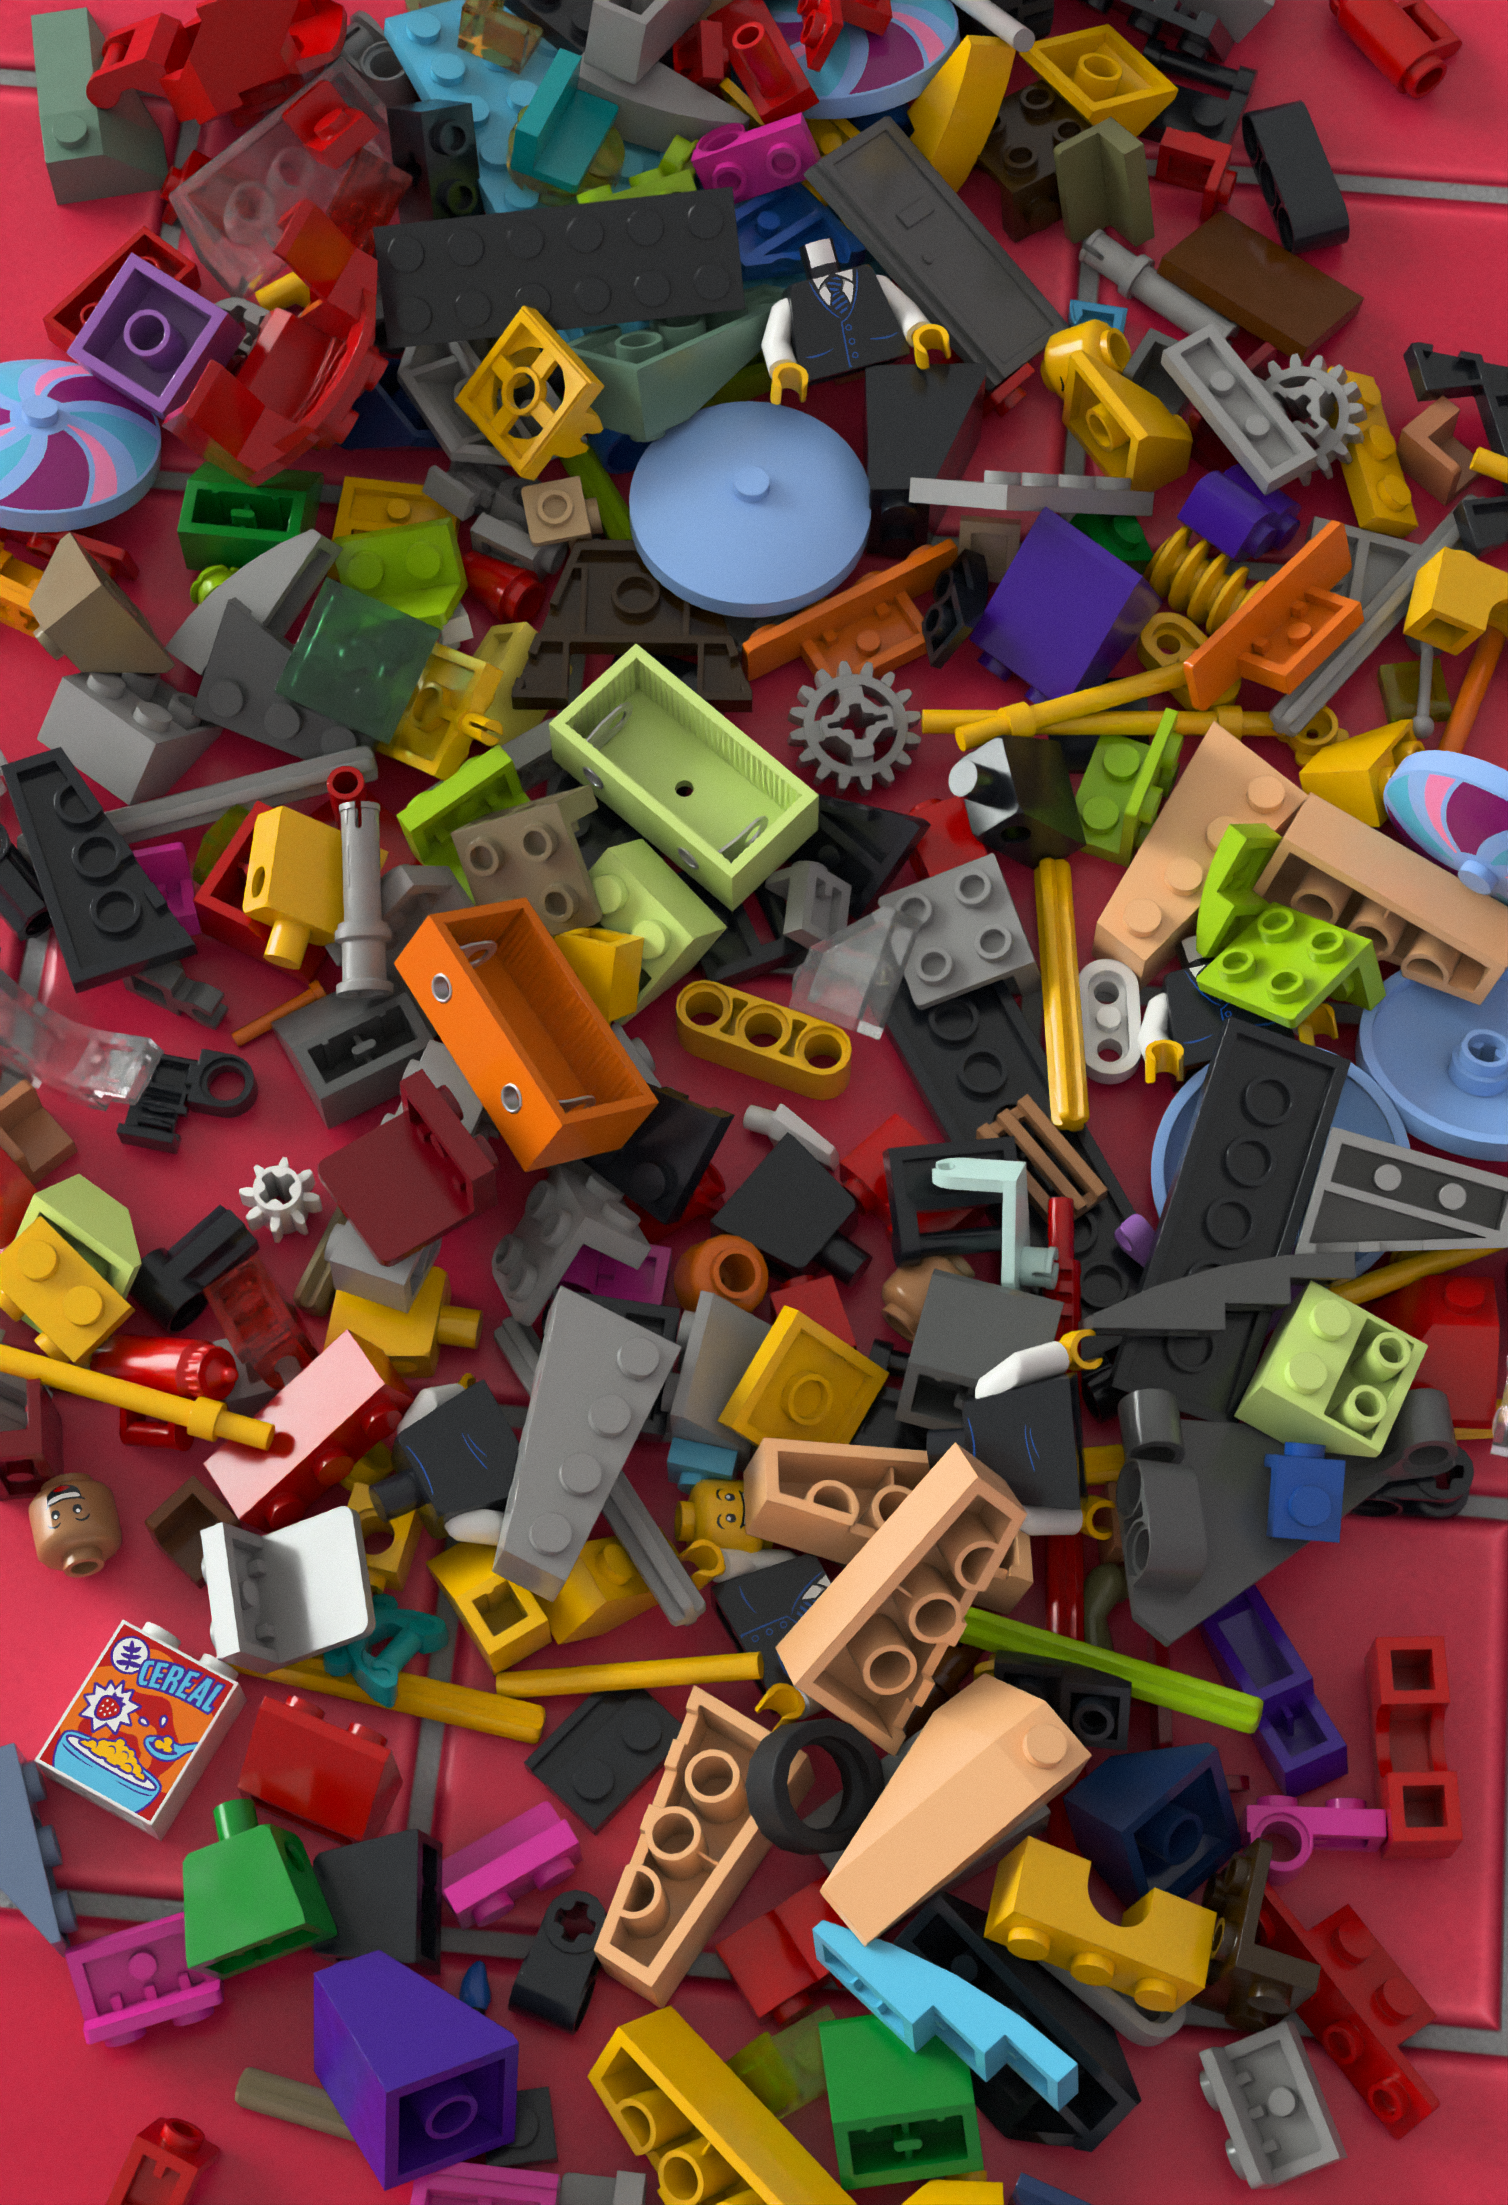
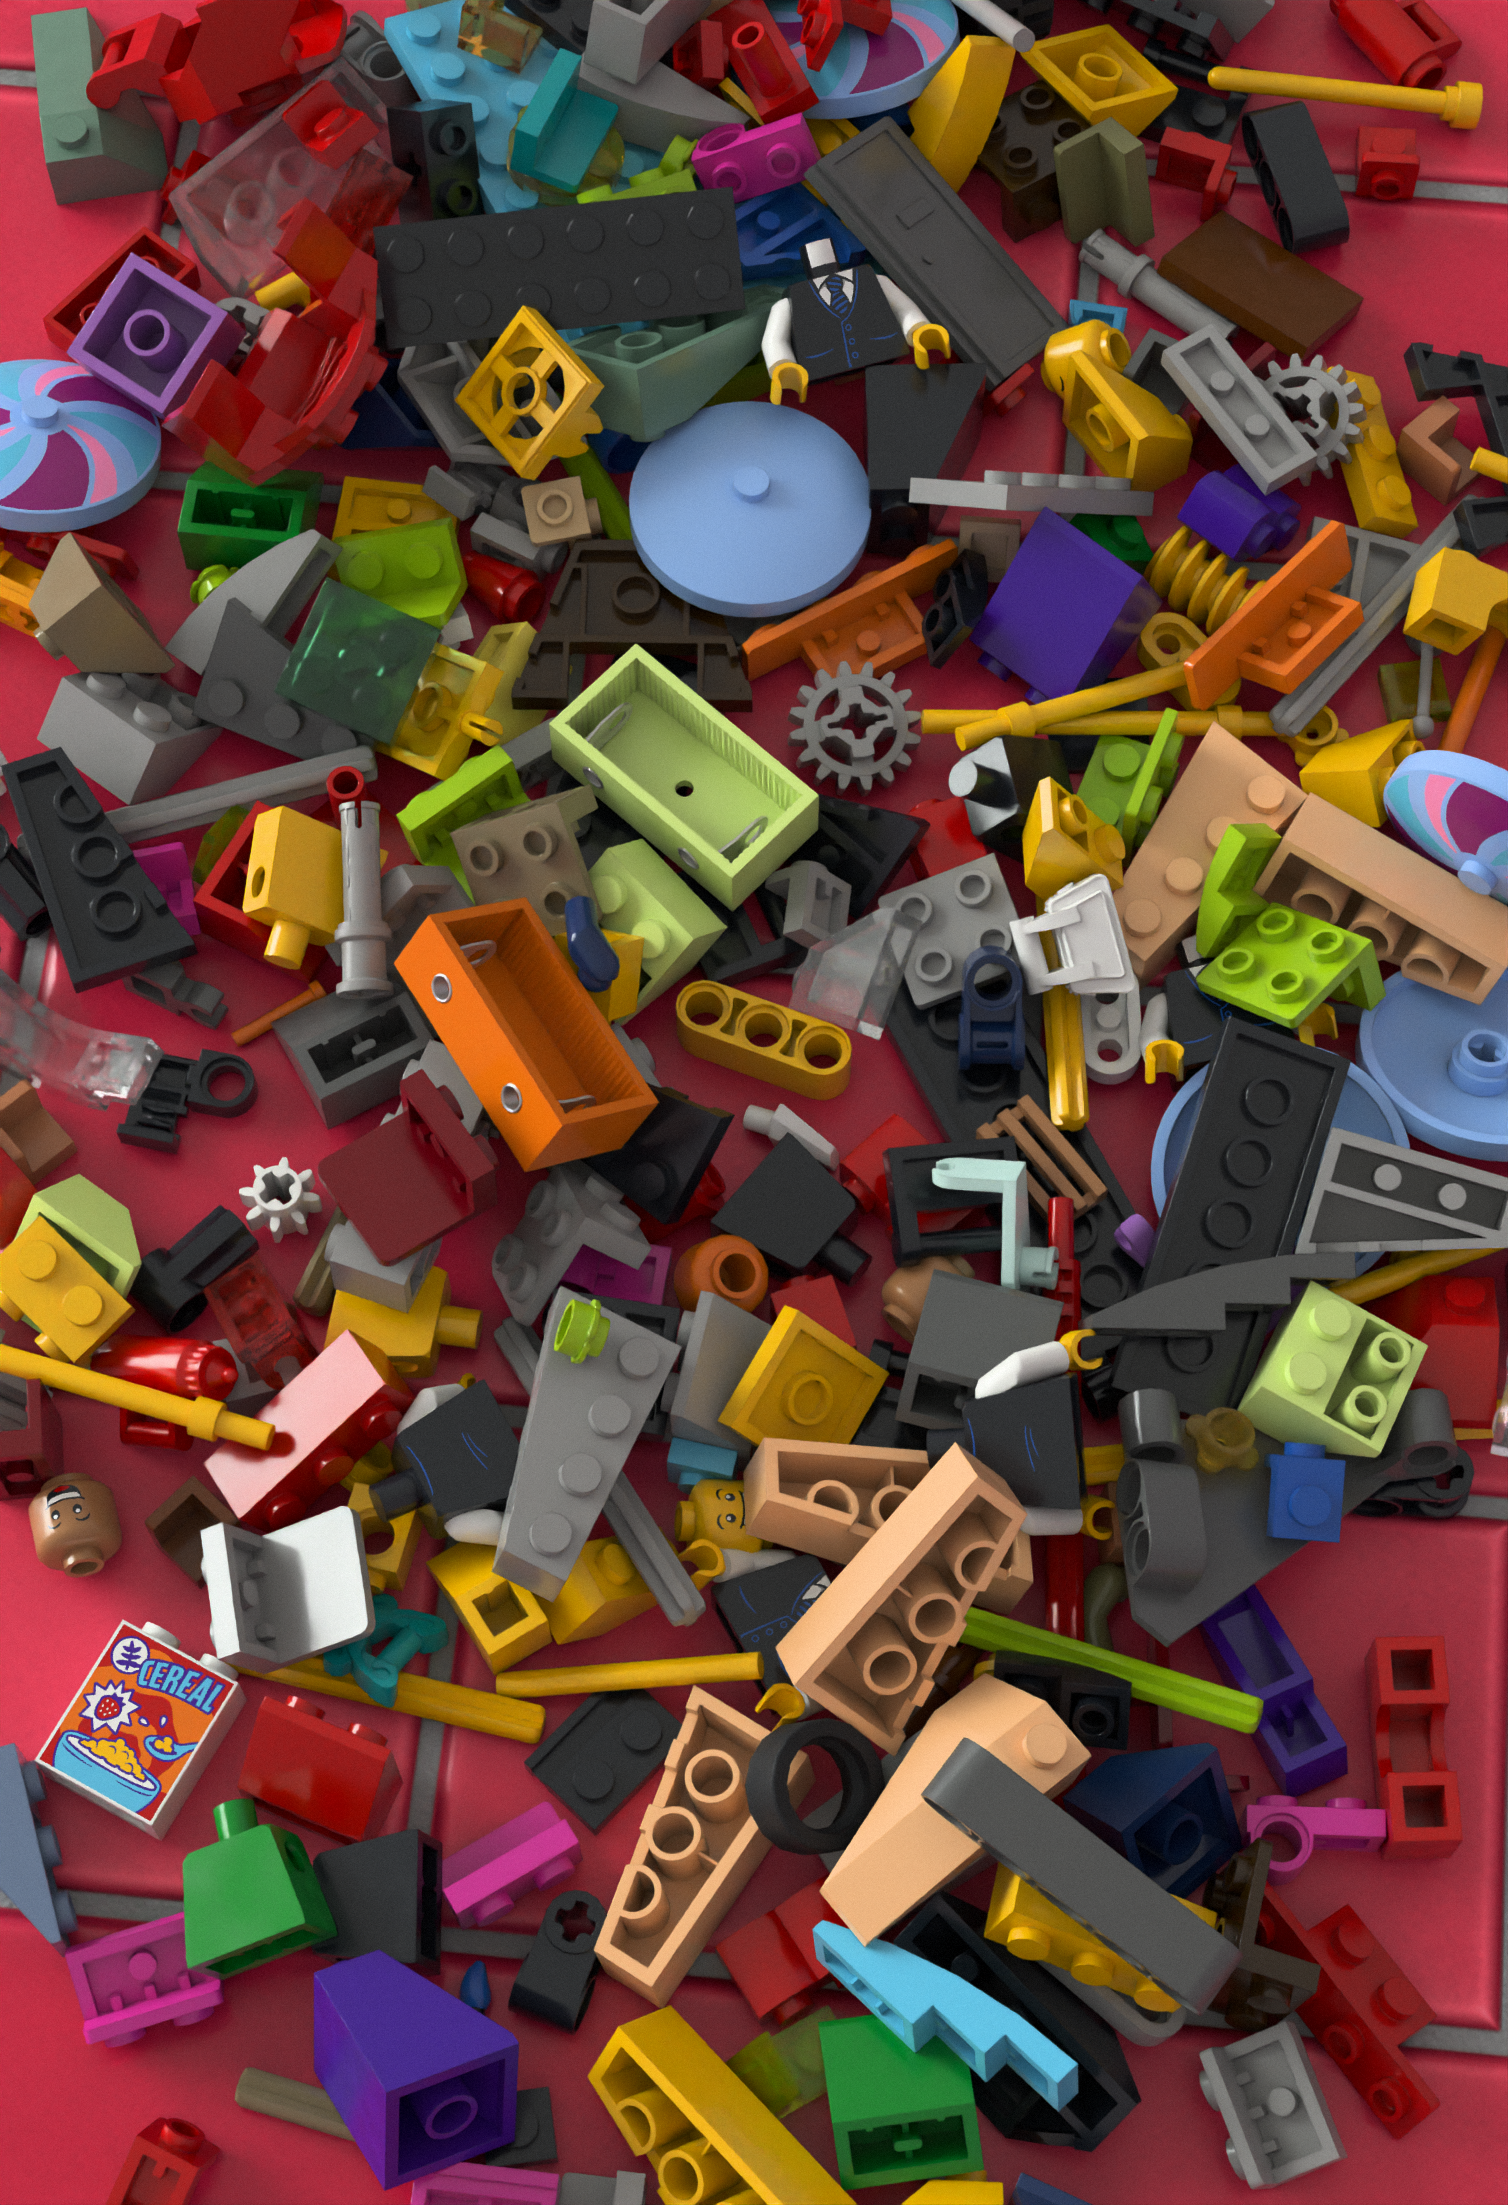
none -> lime plate [554,1299,610,1364]
none -> dark blue arm [564,896,620,993]
none -> dark grey beam [921,1737,1244,2016]
none -> dark blue piece [958,945,1025,1070]
none -> white piece [1009,873,1136,996]
none -> yellow slope [1022,776,1126,902]
none -> clear yellow plate [1184,1407,1259,1475]
none -> yellow piece [1207,66,1483,130]
none -> red bracket [1355,126,1420,200]

